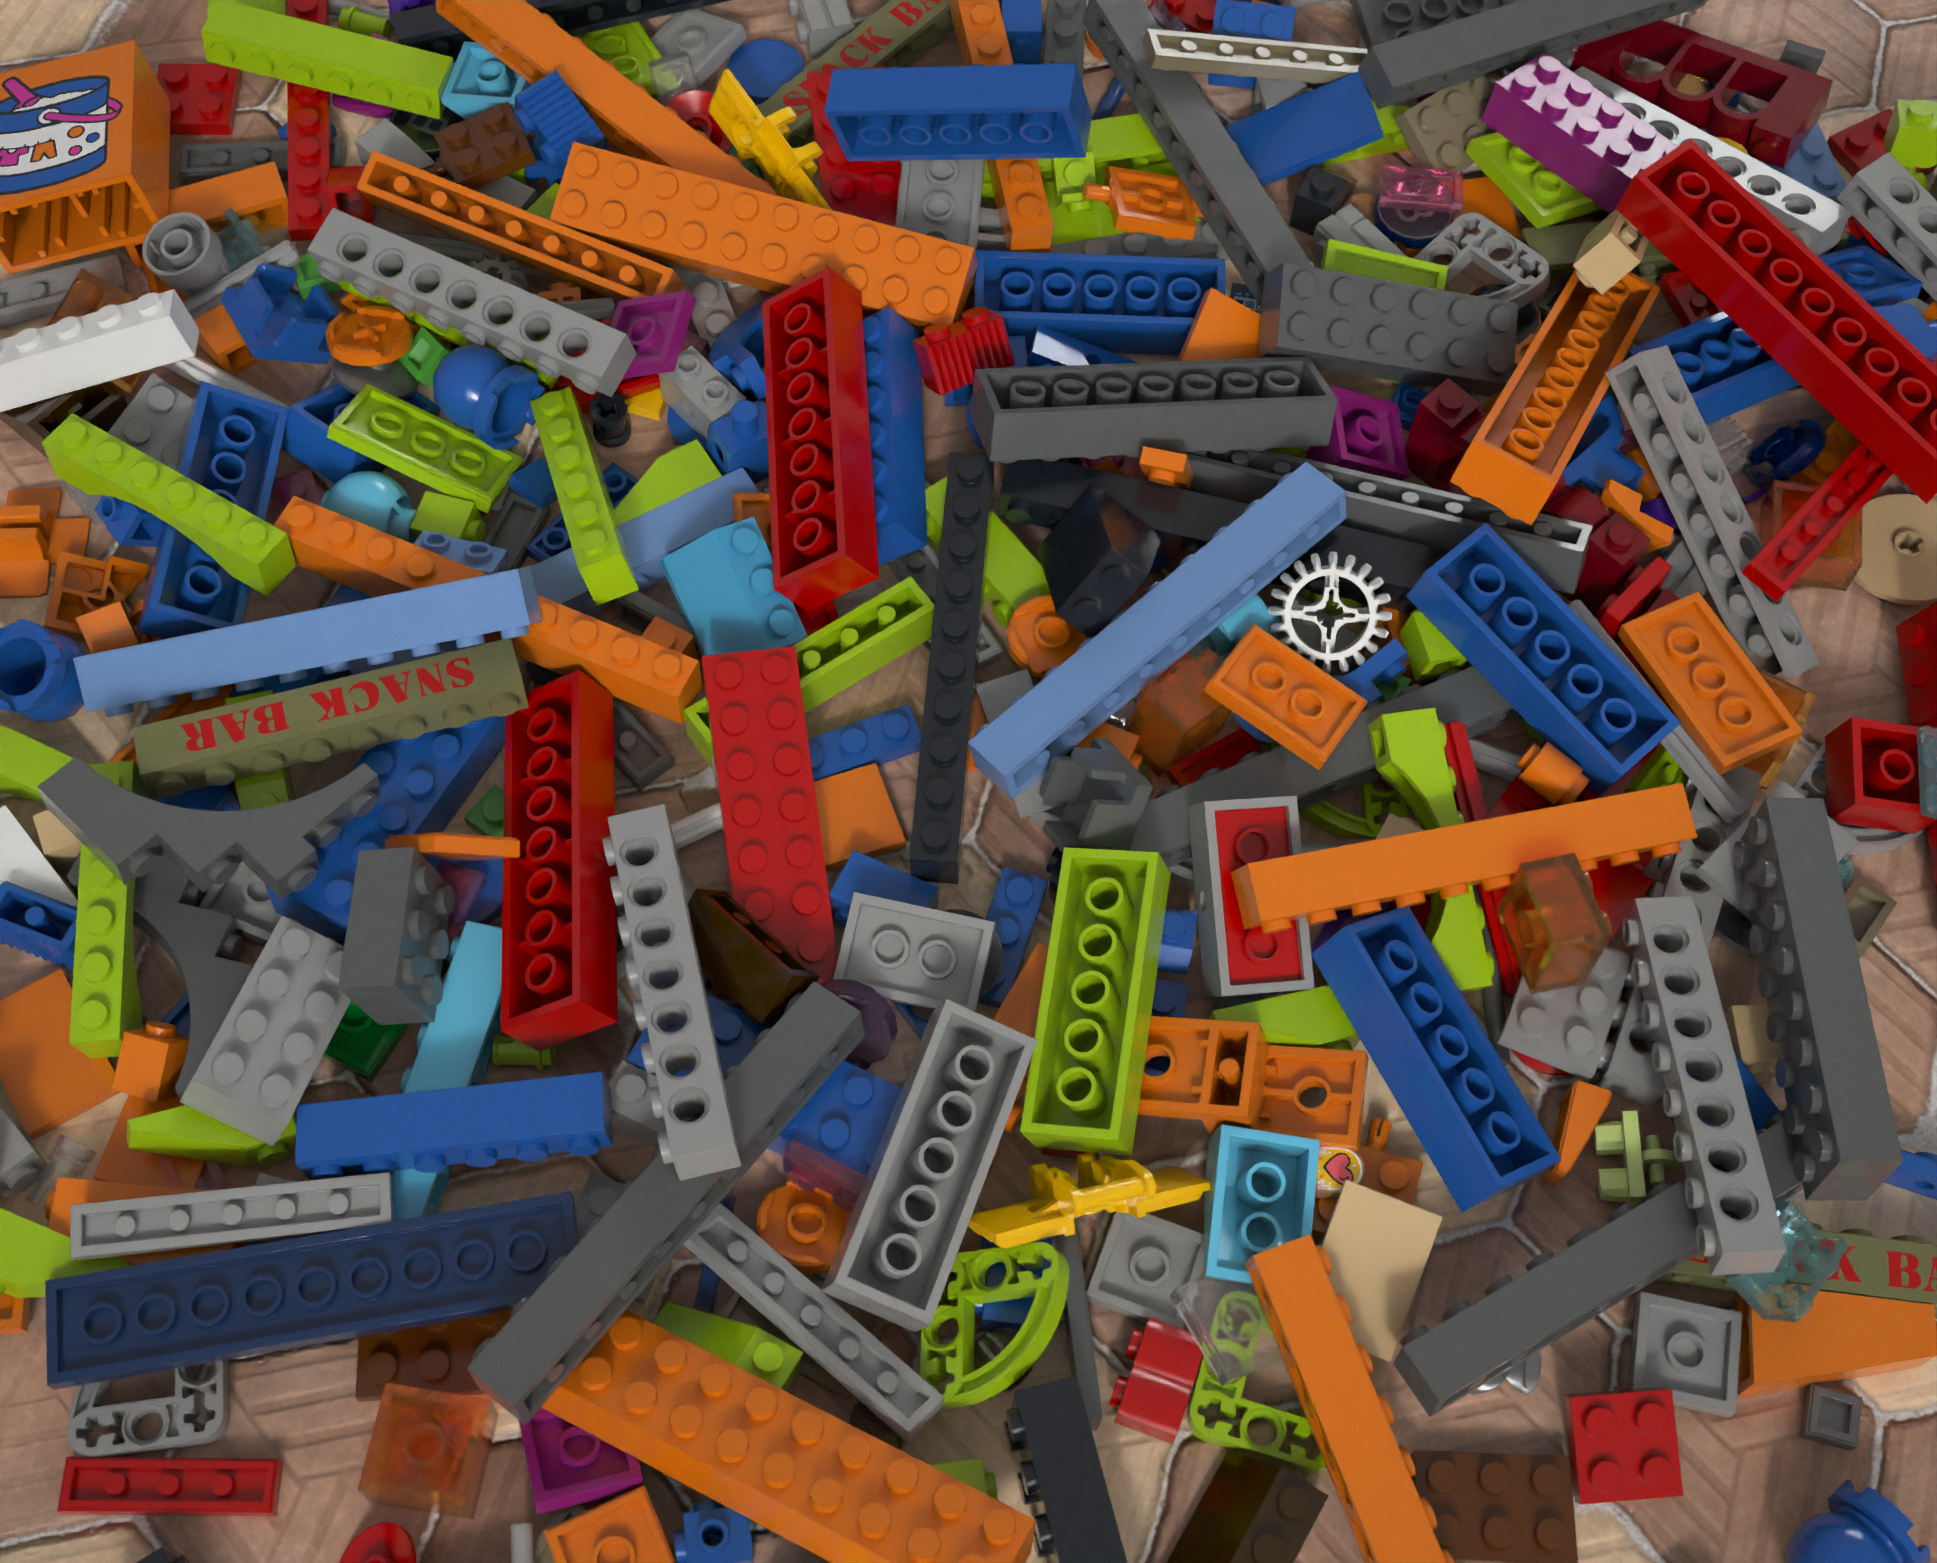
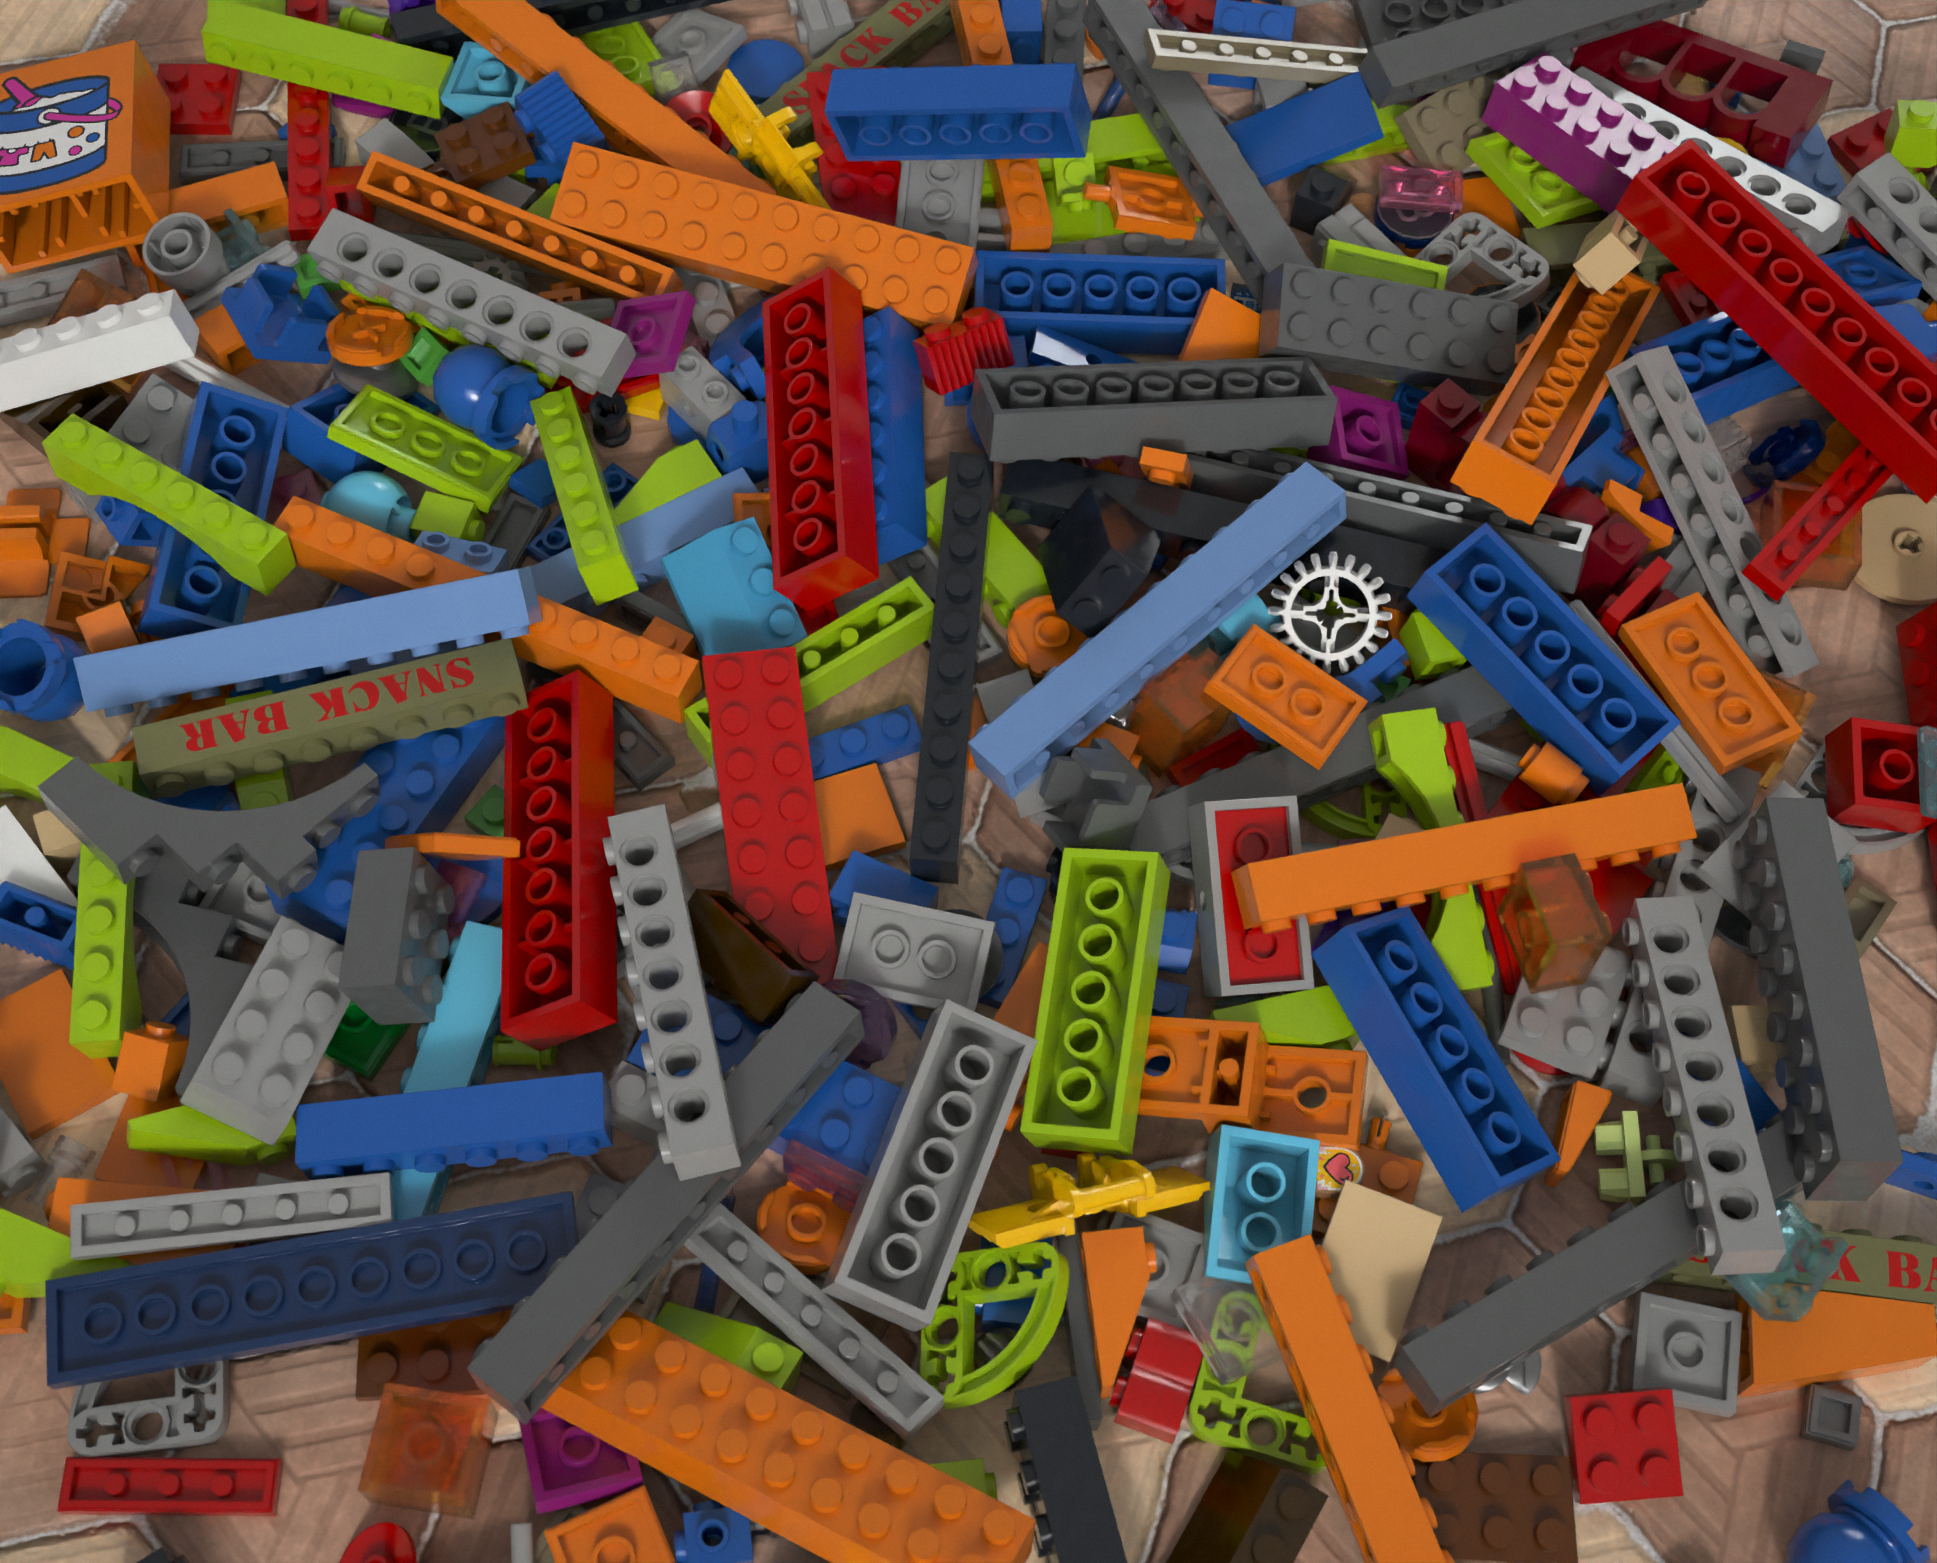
none -> orange slope [1079,1226,1157,1399]
none -> orange tile [1376,1367,1479,1462]

